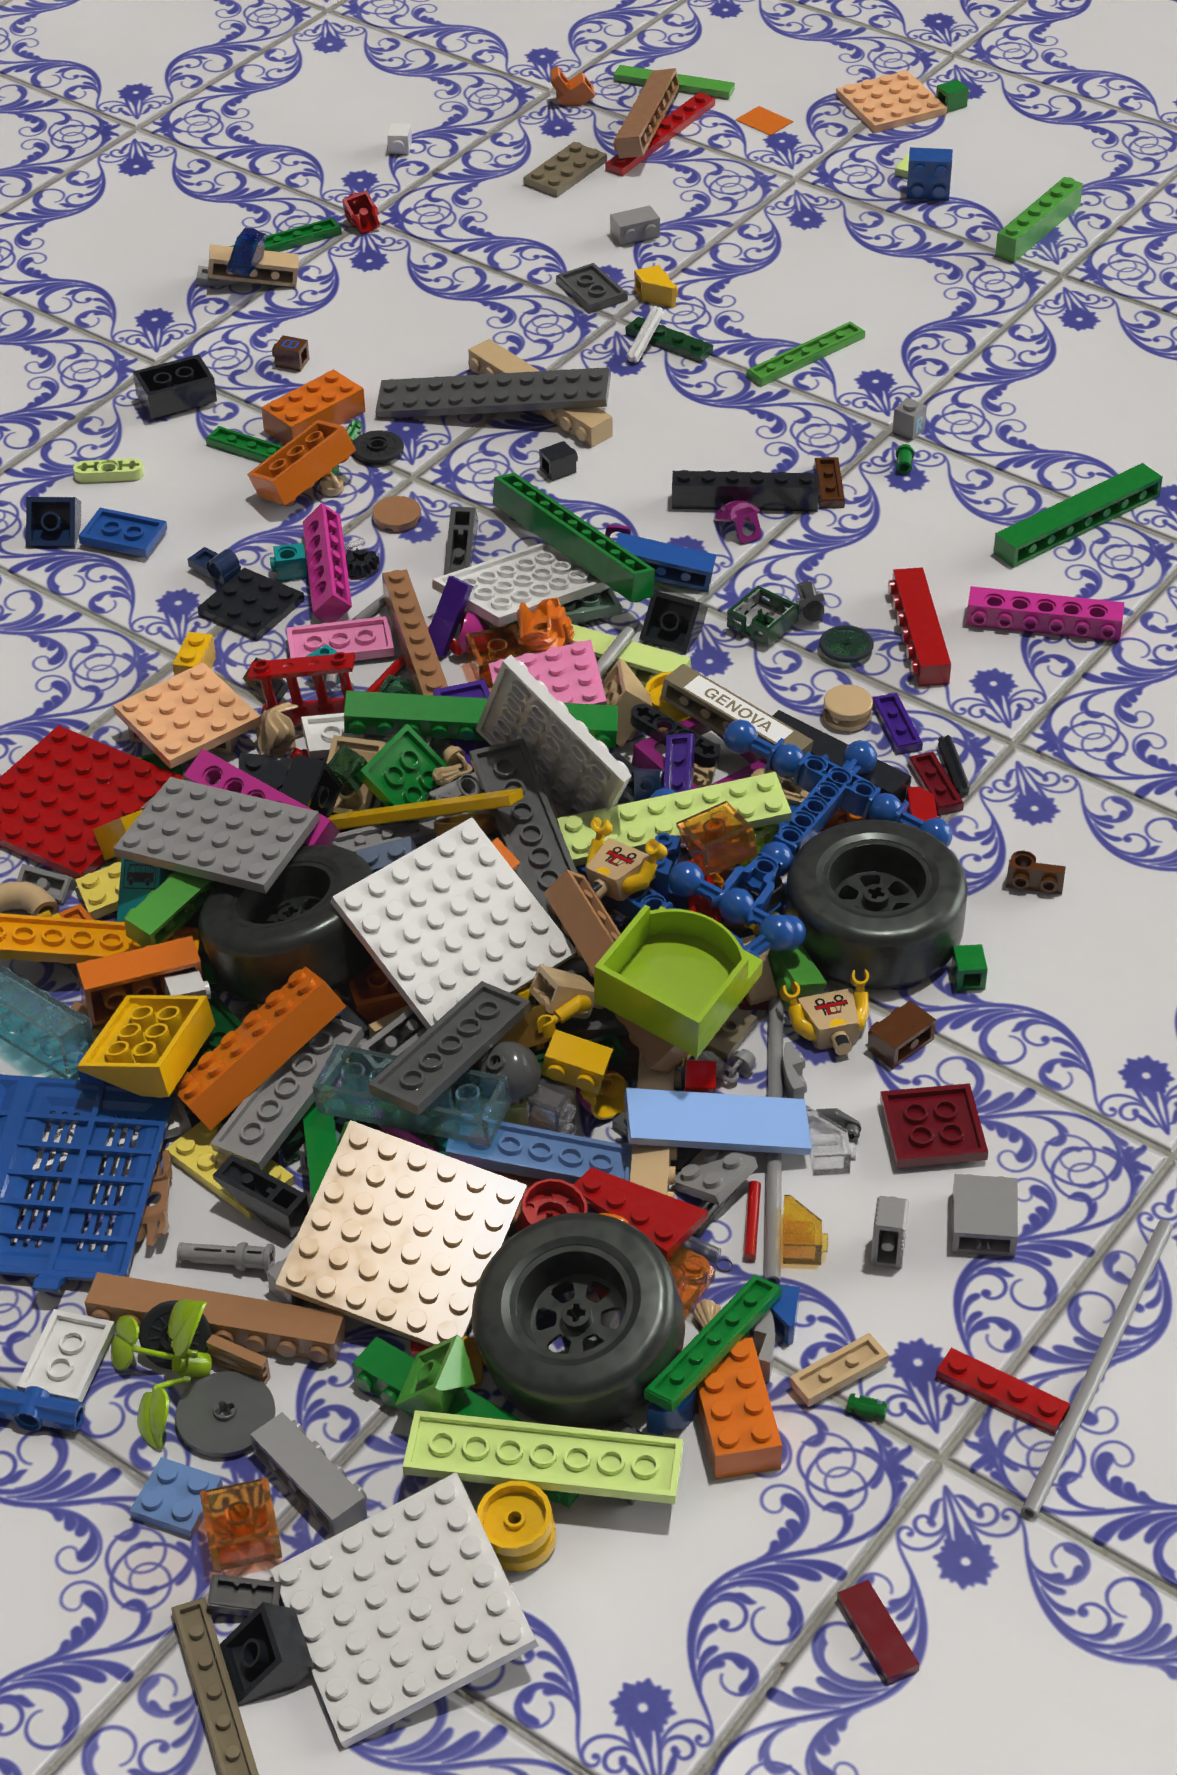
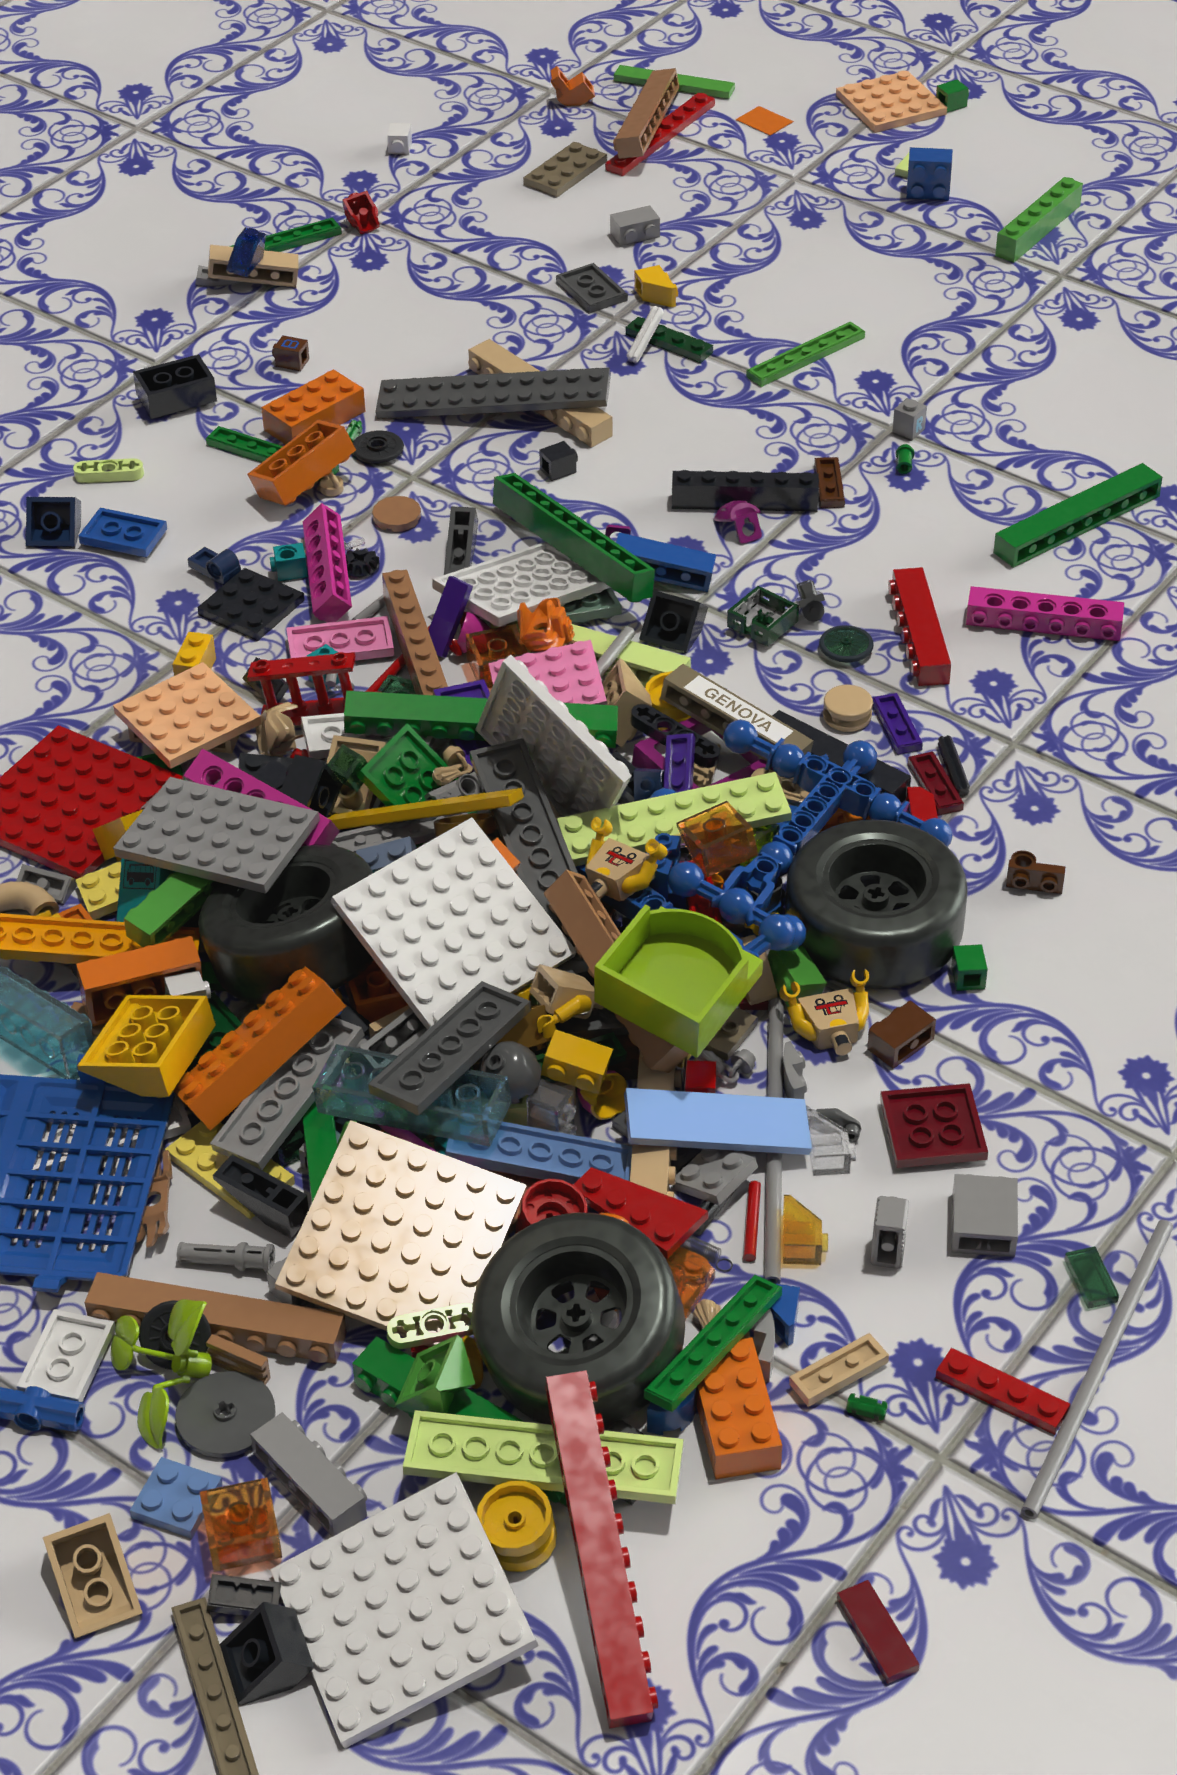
none -> tan slope [43,1513,143,1639]
none -> yellowish green beam [387,1303,473,1349]
none -> brick [545,1370,658,1729]
none -> clear green tile [1064,1246,1119,1309]

